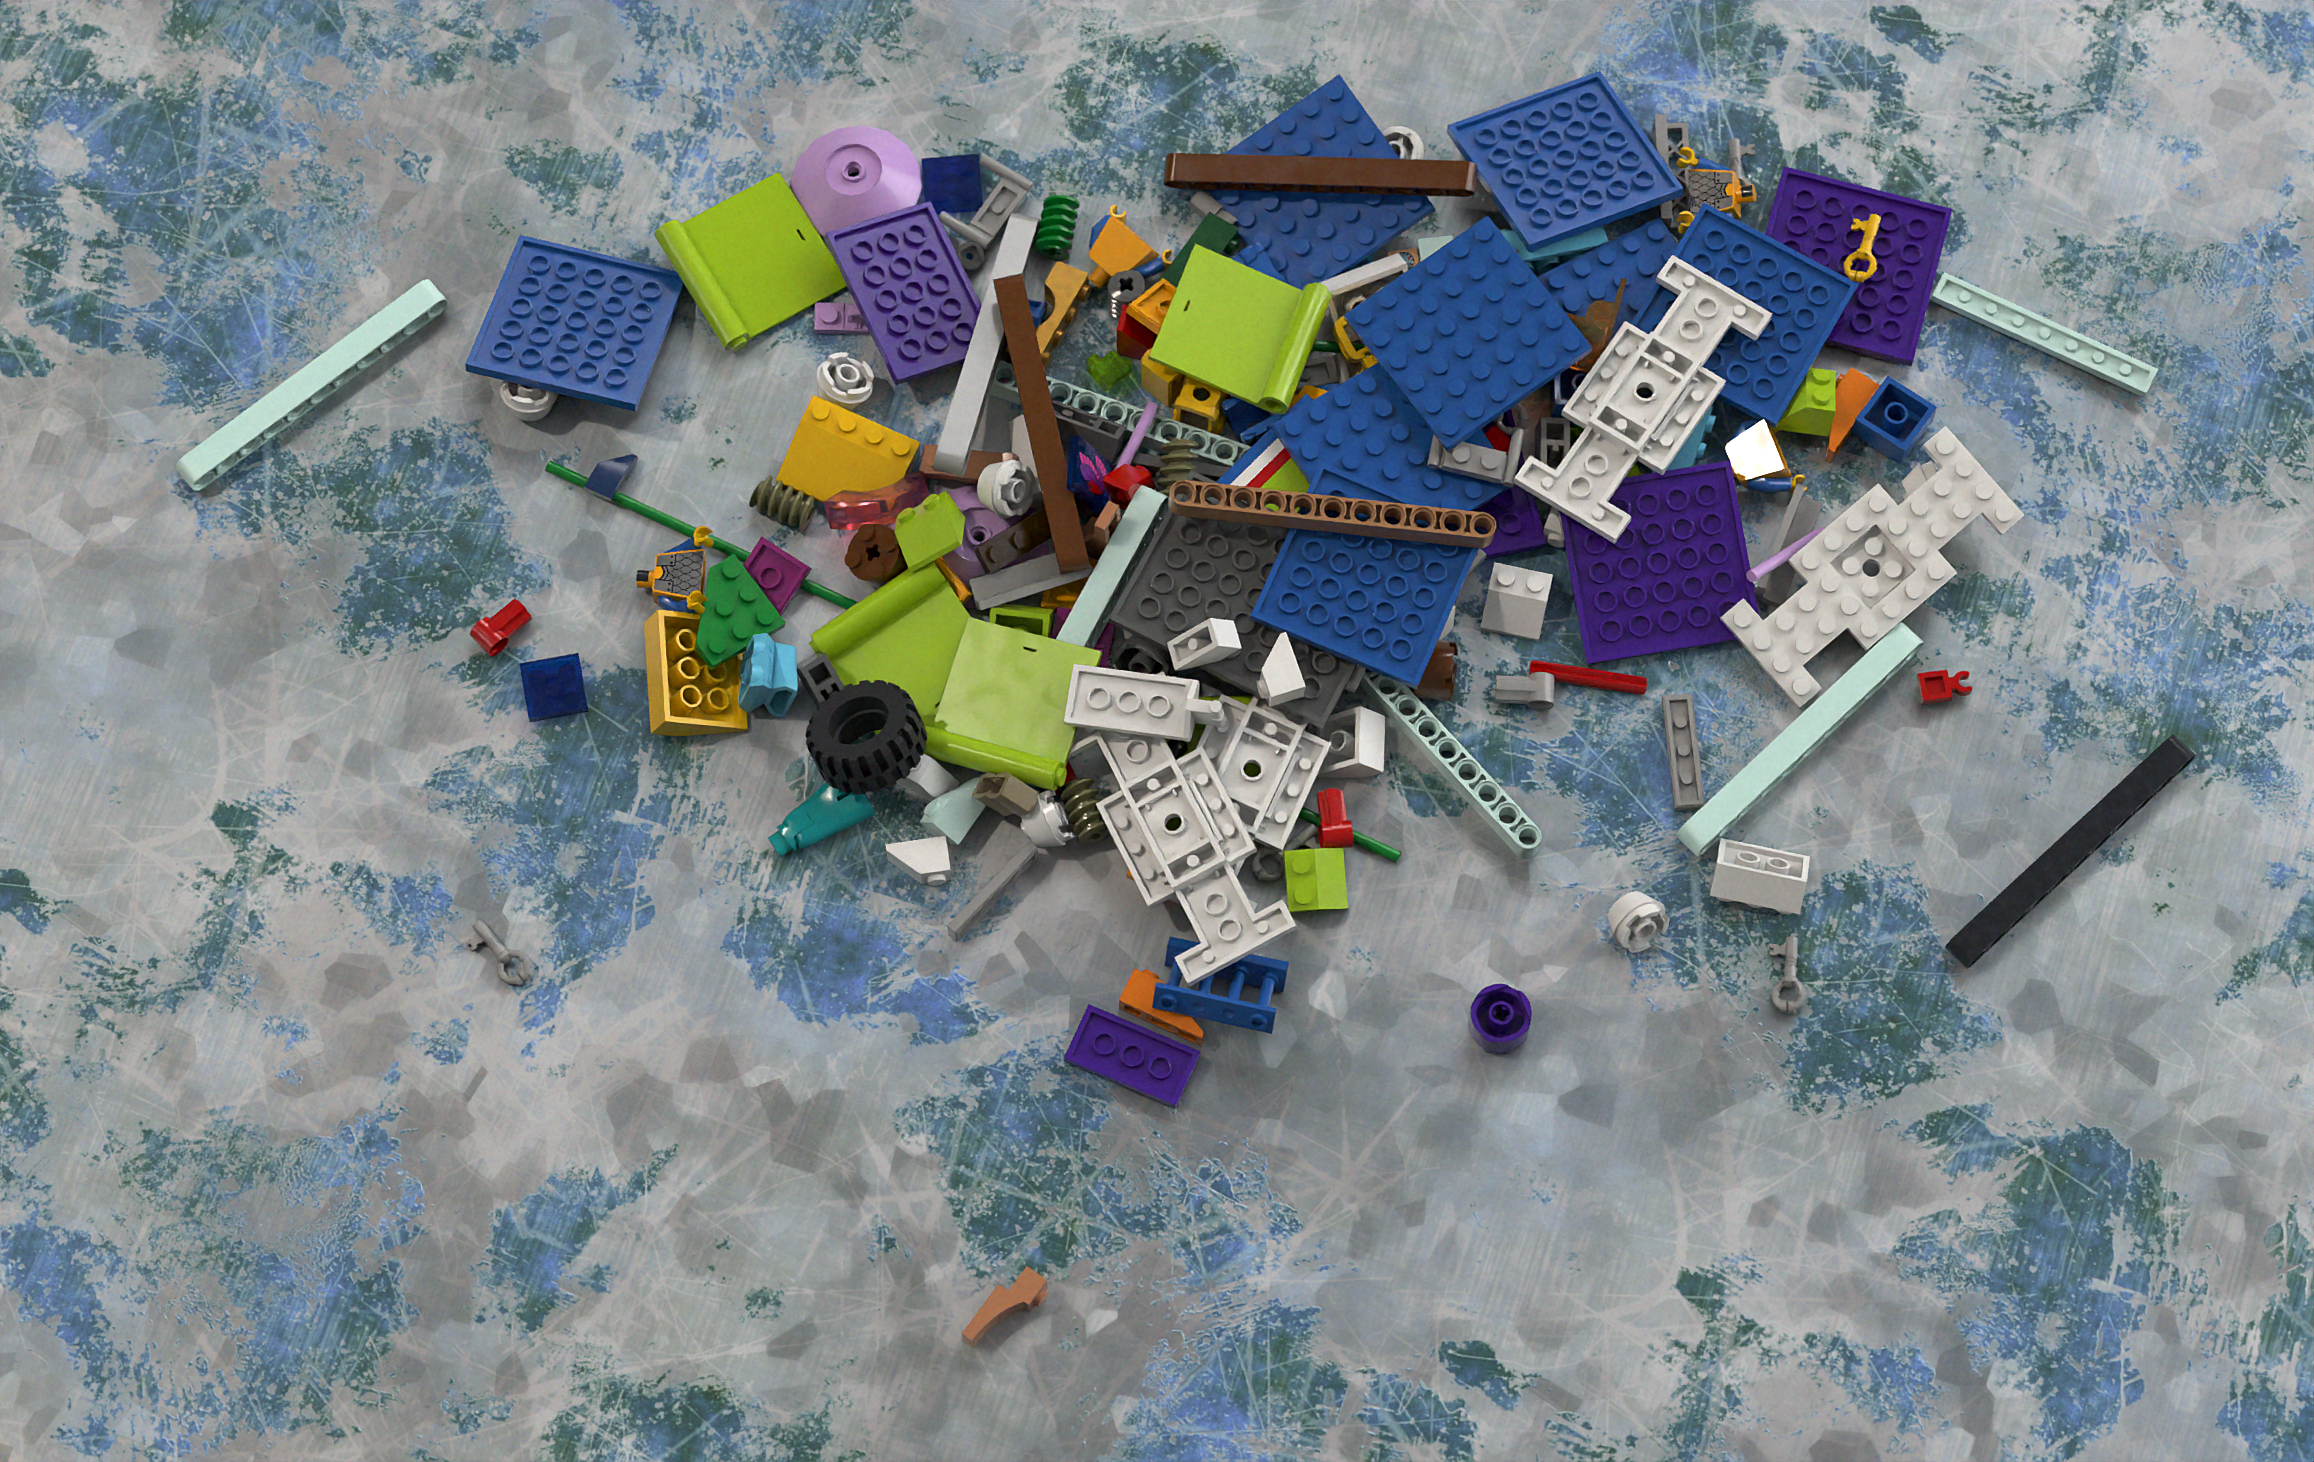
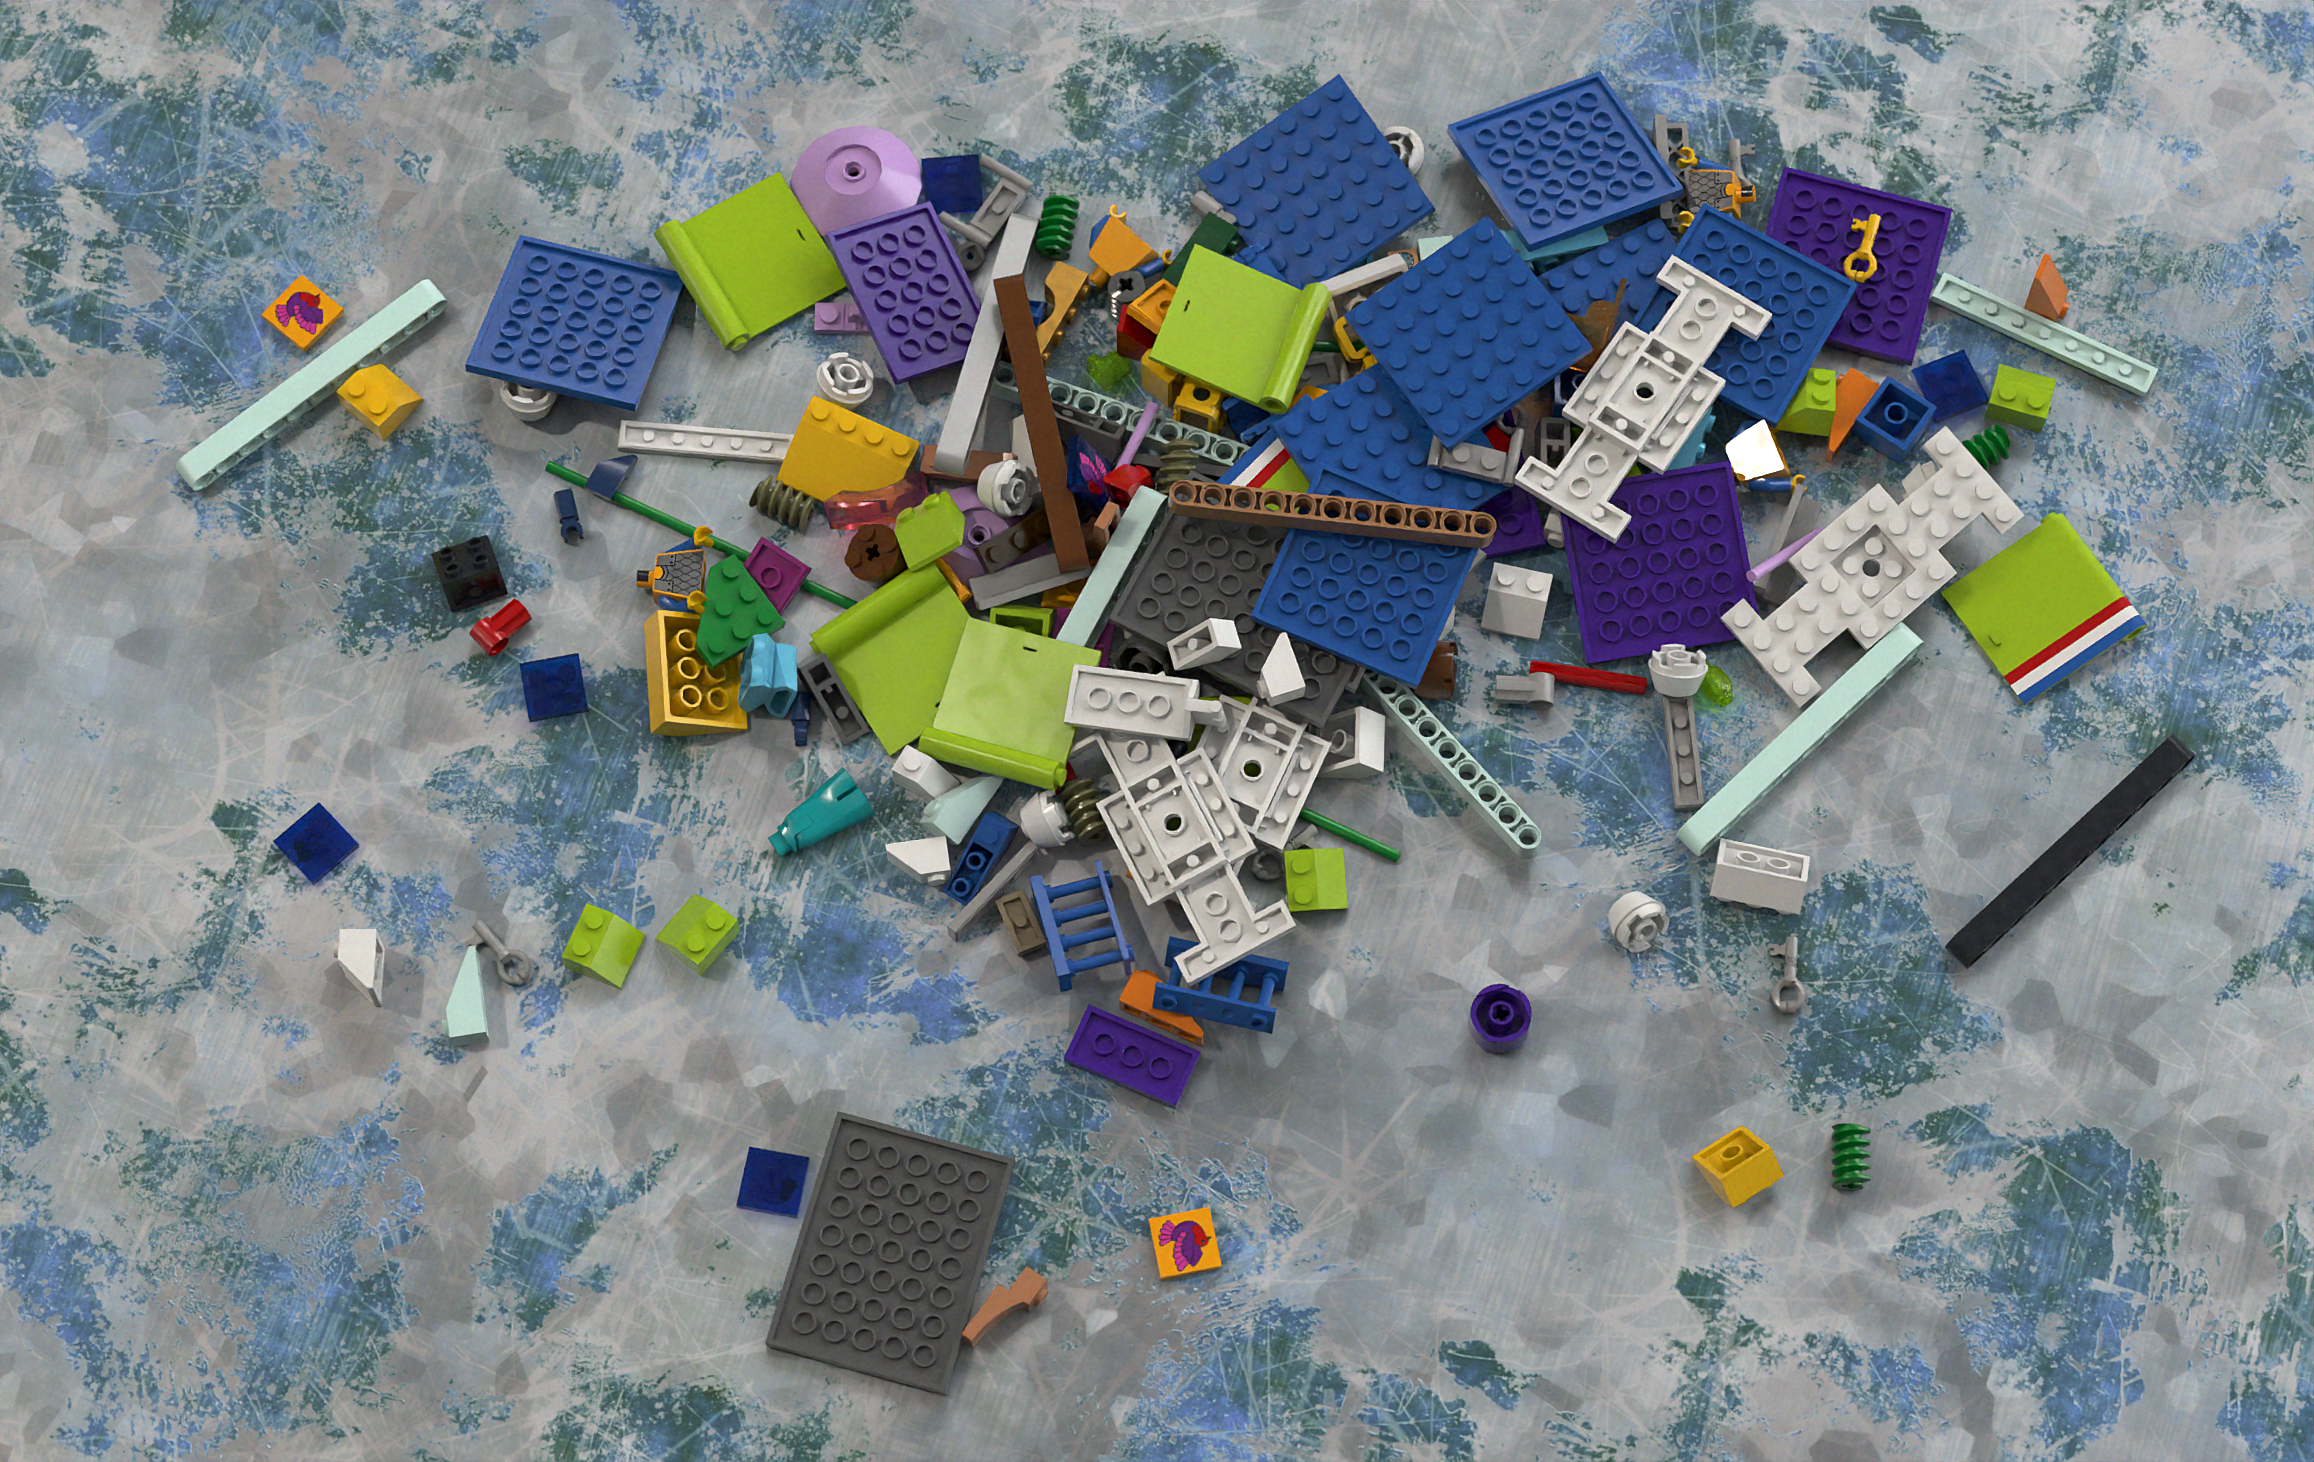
black tyre [805,680,927,795] -> none
dark tan brick [972,772,1038,816] -> none
reddish brown beam [1163,153,1477,197] -> none
red piece [1316,788,1353,848] -> none
red plate [1916,669,1972,705] -> none
none -> light orange tile [261,274,345,353]
none -> clear blue tile [273,802,359,886]
none -> white slope [333,929,385,1006]
none -> yellow slope [336,363,424,441]
none -> black bracket [431,535,508,613]
none -> light aqua slope [442,945,490,1047]
none -> dark blue bar [553,489,584,543]
none -> lime slope [562,903,646,990]
none -> white tile [618,420,795,464]
none -> lime slope [654,894,740,976]
none -> clear blue tile [736,1146,810,1219]
none -> dark grey plate [765,1111,1016,1395]
none -> dark blue bar [791,691,811,746]
none -> blue slope [943,811,1020,906]
none -> dark tan plate [995,889,1046,957]
none -> blue fence [1030,860,1135,992]
none -> tile [1149,1207,1222,1281]
none -> white cone [1648,644,1708,697]
none -> yellow slope [1692,1125,1784,1208]
none -> clear neon green plant [1700,659,1734,707]
none -> green piece [1831,1123,1871,1191]
none -> clear blue plate [1909,349,1989,424]
none -> lime door [1941,512,2147,706]
none -> green piece [1962,424,2010,471]
none -> lime slope [1984,364,2056,433]
none -> orange slope [2024,253,2070,323]

